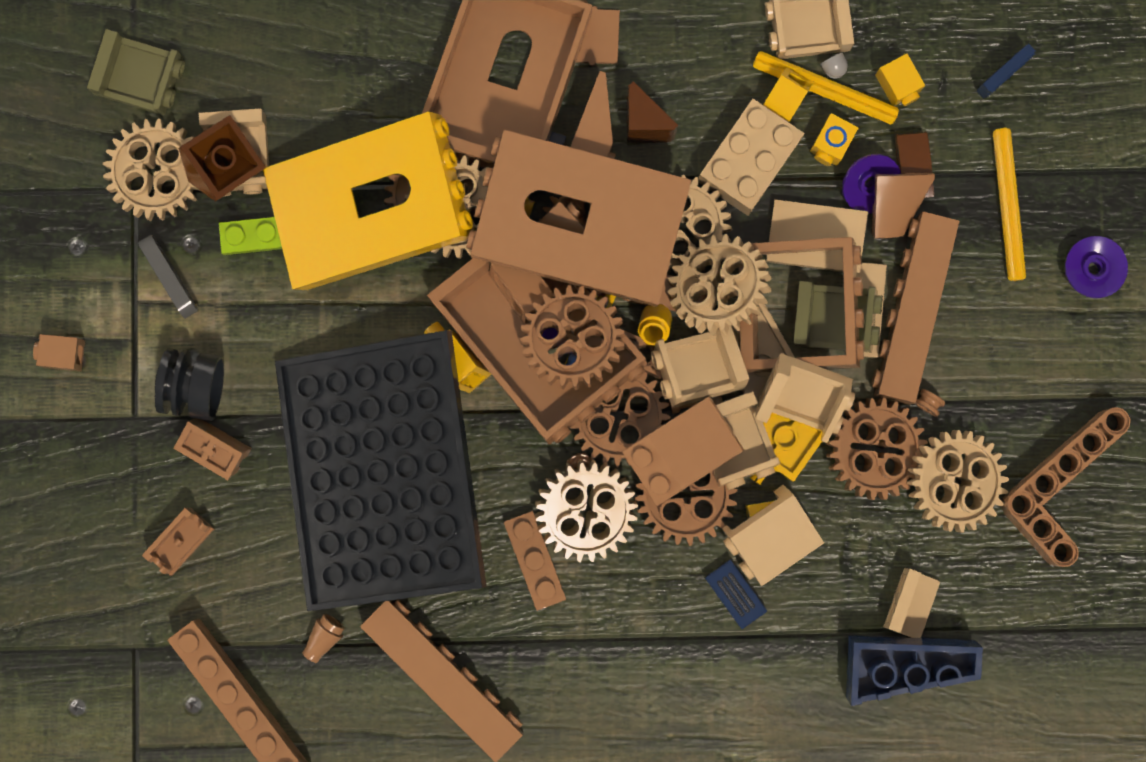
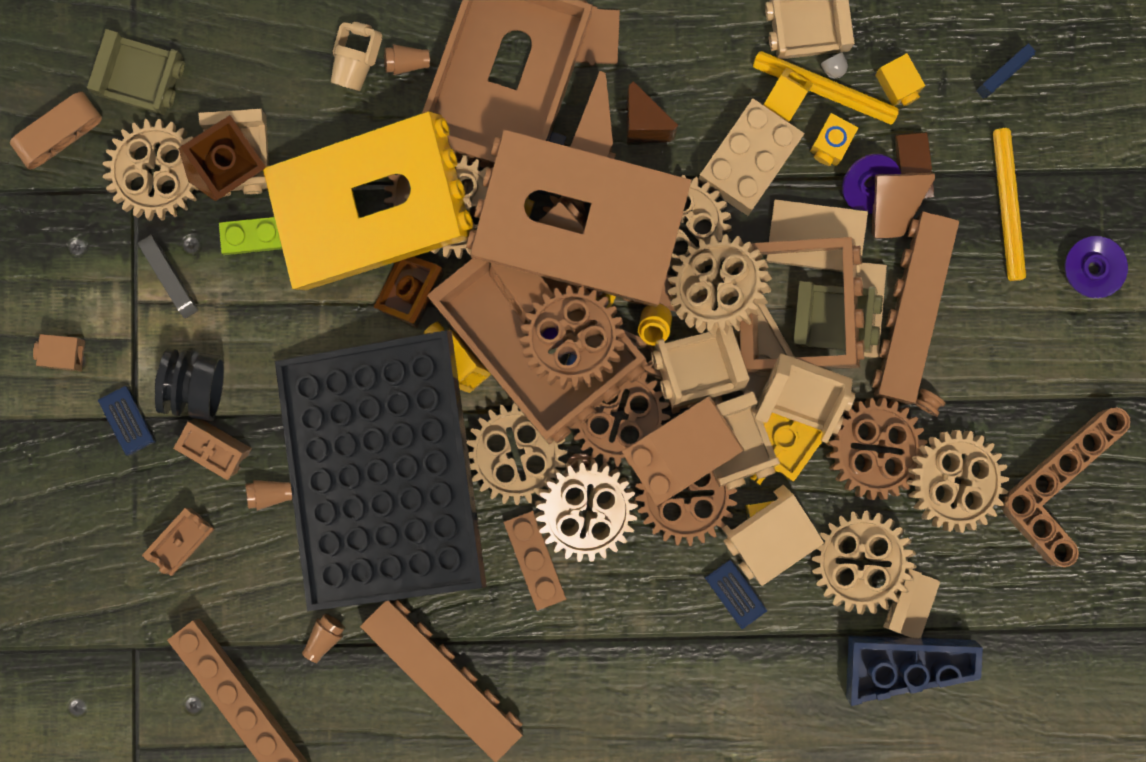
none -> medium nougat beam [10,92,102,170]
none -> dark blue tile [98,386,156,456]
none -> medium nougat cone [245,480,292,511]
none -> tan piece [331,22,382,91]
none -> reddish brown slope [374,256,444,329]
none -> medium nougat cone [384,44,430,75]
none -> tan gear [467,403,567,505]
none -> tan gear [812,511,917,615]

